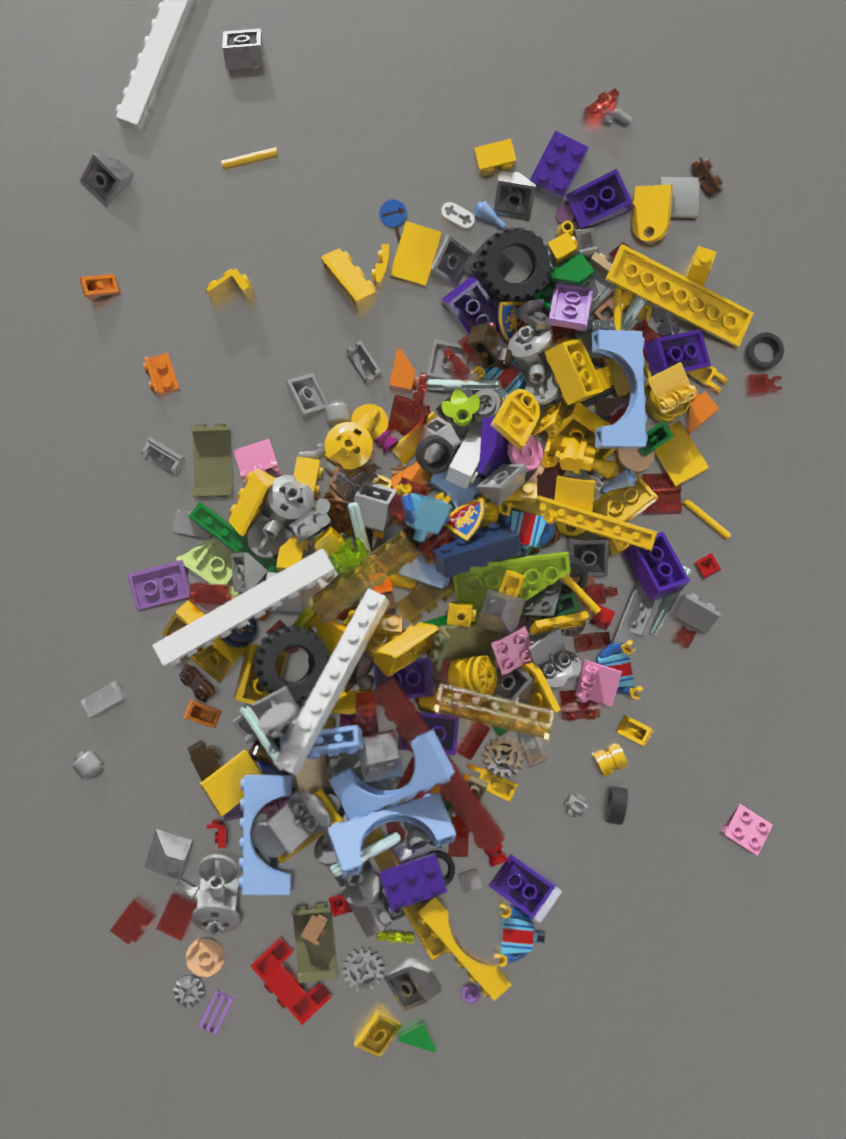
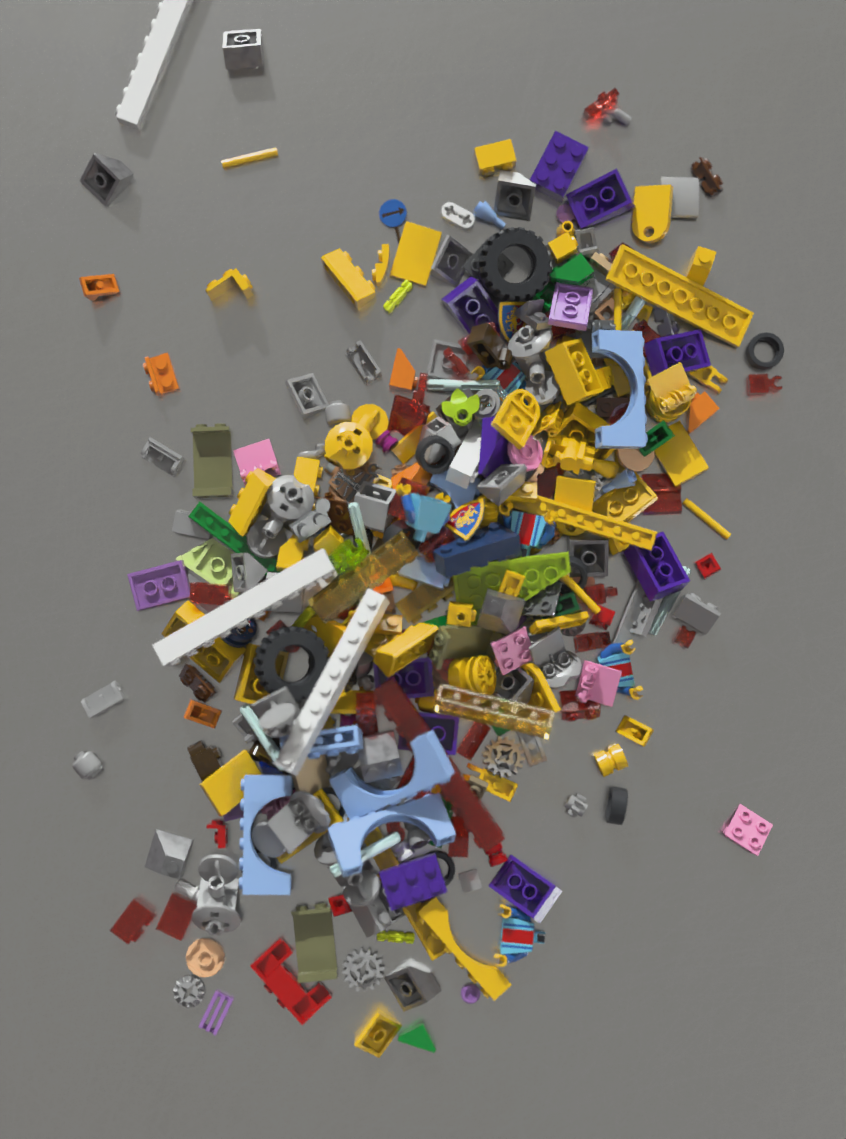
medium nougat brick [301,913,328,946] -> none
none -> neon yellow axle [383,280,413,313]

